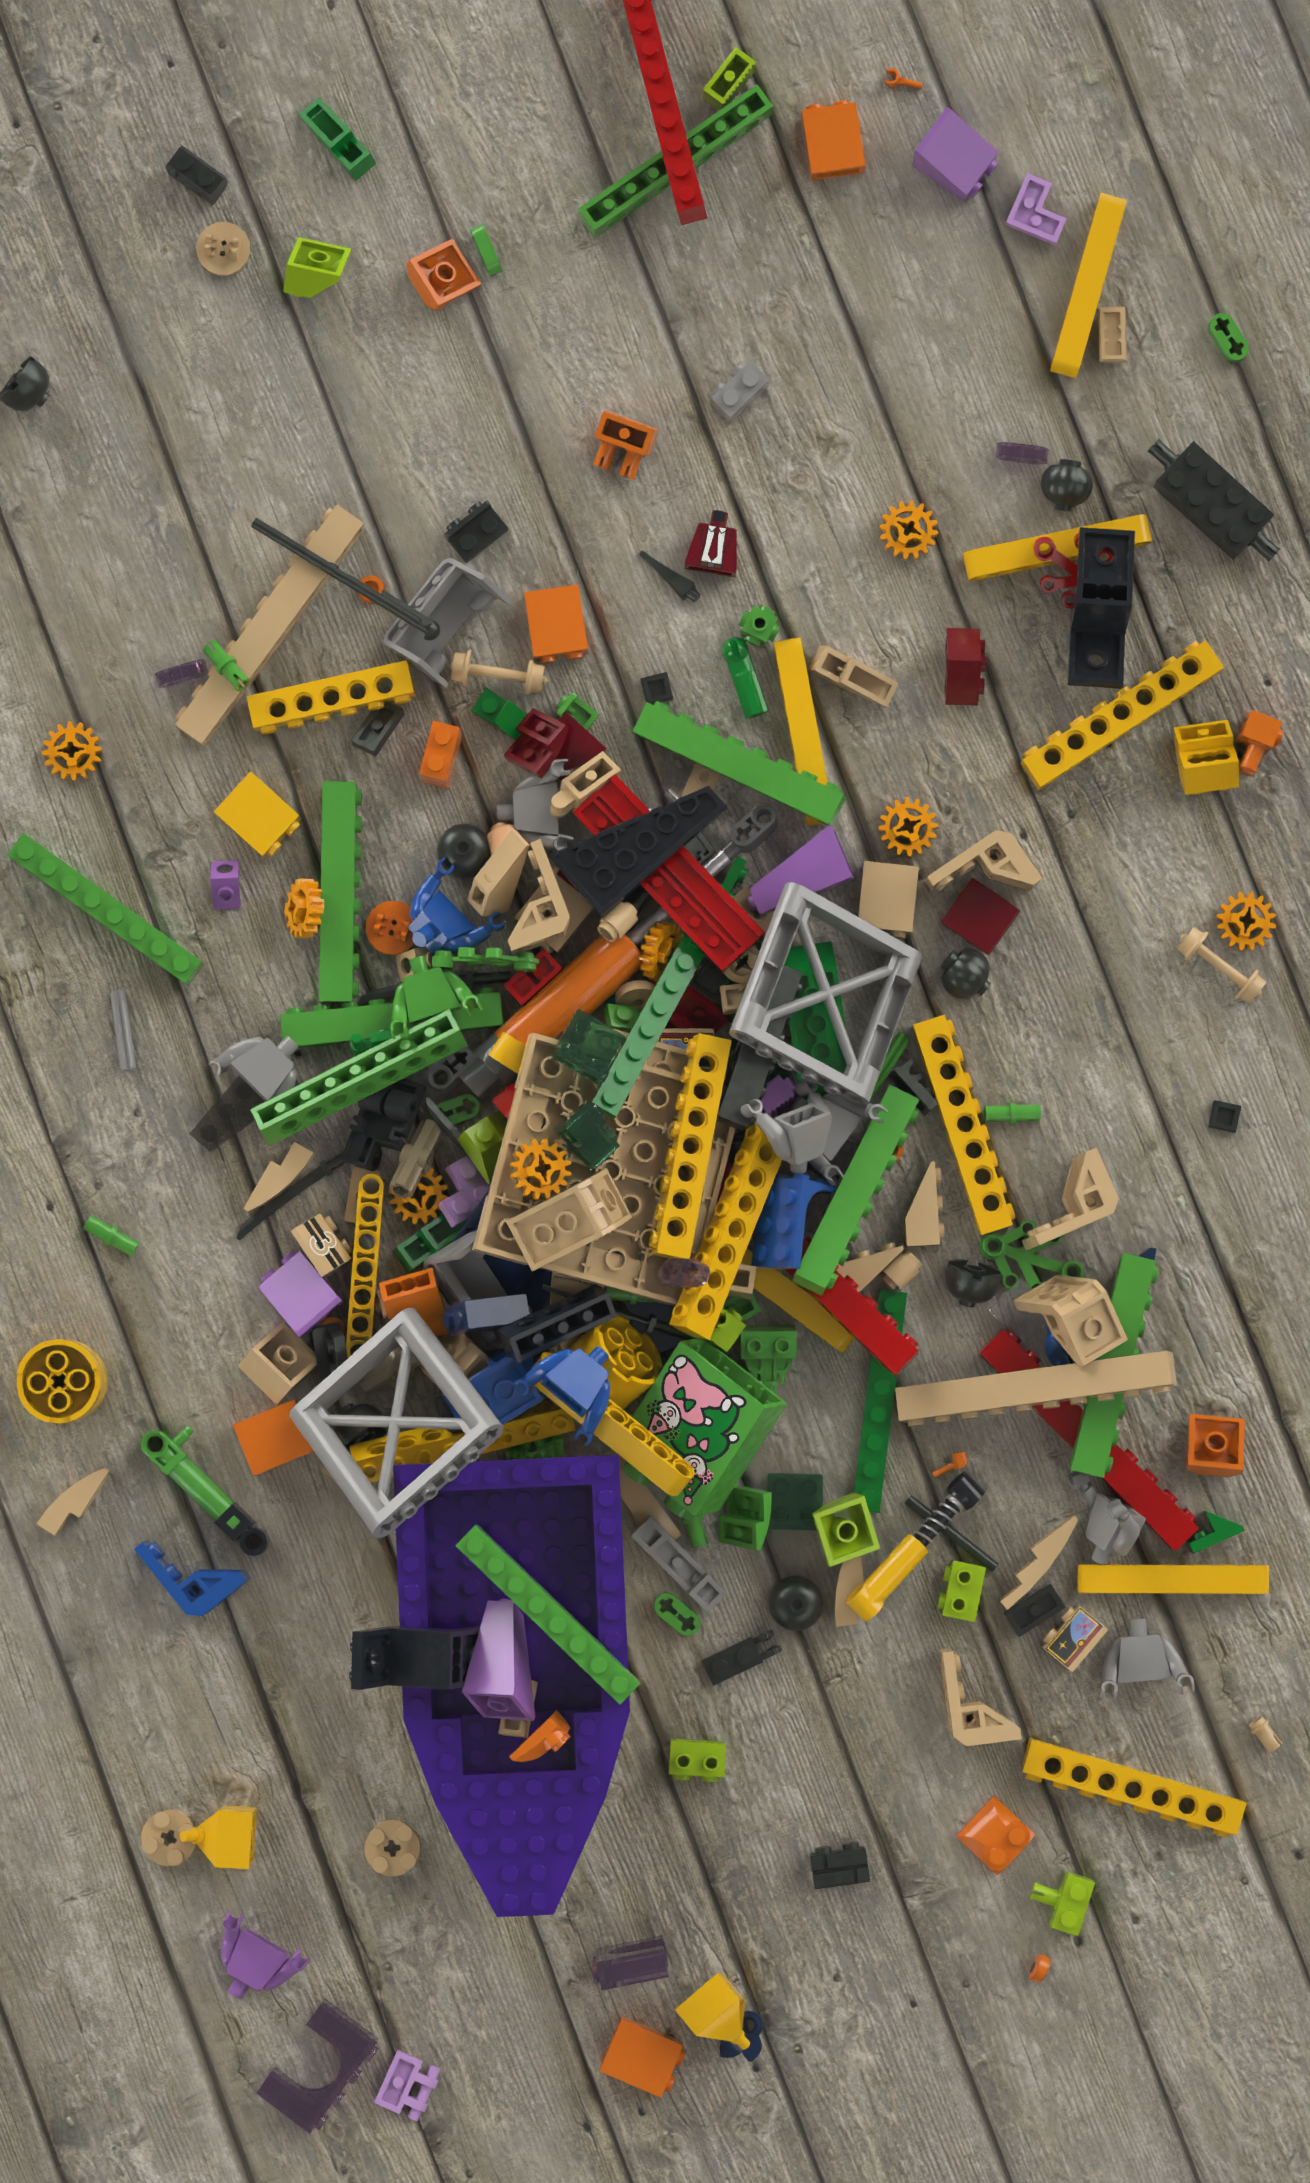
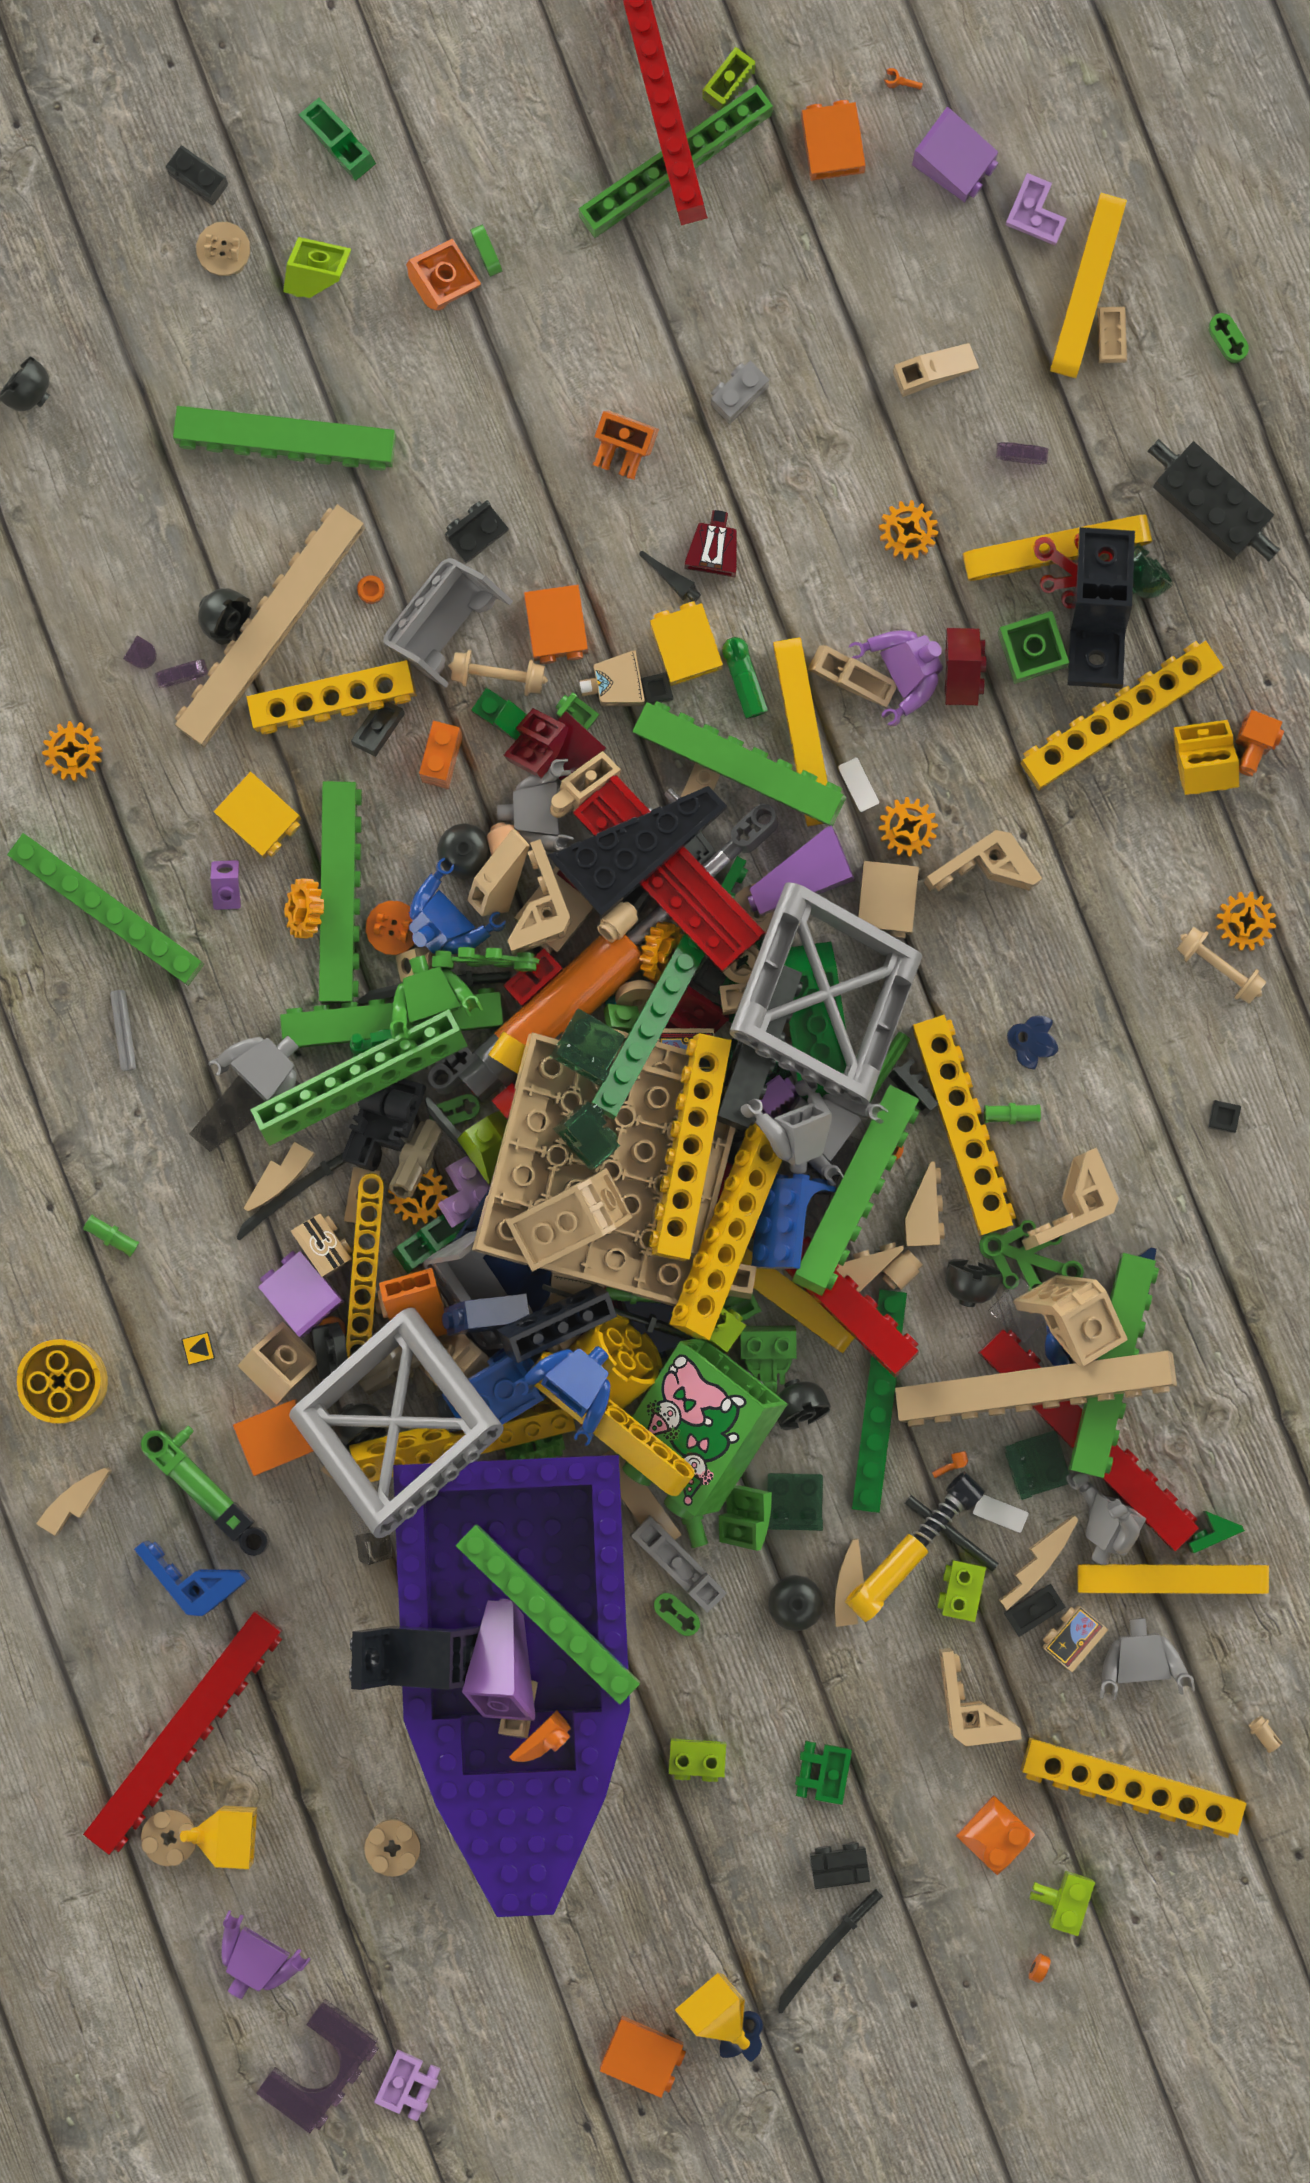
bright green pin [203,640,250,691] -> none
pearl dark grey bar [251,518,440,641] -> none
light orange gear [509,1139,571,1200] -> none
clear purple arch [592,1935,669,1990] -> none
beam [659,1258,710,1288] -> none
pearl dark grey hinge [701,1629,782,1686] -> none
bright green brick [739,605,780,647] -> none
lime slope [812,1493,880,1567] -> none
pearl dark grey plant [940,948,991,999] -> none
dark red slope [941,878,1020,956] -> none
pearl dark grey plant [1041,459,1093,511] -> none
orange slope [1185,1414,1245,1477] -> none
none -> red brick [83,1610,283,1855]
none -> clear purple tile [123,635,157,669]
none -> bright green brick [173,406,396,471]
none -> tile [181,1332,216,1366]
none -> pearl dark grey cylinder [198,588,252,645]
none -> clear smoke slope [356,1533,393,1565]
none -> tan torso [579,650,645,706]
none -> yellow brick [650,602,723,686]
none -> pearl dark grey cylinder [778,1379,831,1430]
none -> pearl dark grey sword [778,1889,883,2013]
none -> green plate [795,1741,852,1805]
none -> white sticker [838,758,879,812]
none -> medium lavender torso [848,630,943,726]
none -> tan slope [893,343,979,397]
none -> white sticker [973,1495,1028,1533]
none -> bright green brick [997,611,1069,684]
none -> clear green bracket [1003,1431,1069,1500]
none -> dark blue plate [1007,1016,1058,1070]
none -> clear green cylinder [1133,544,1173,599]

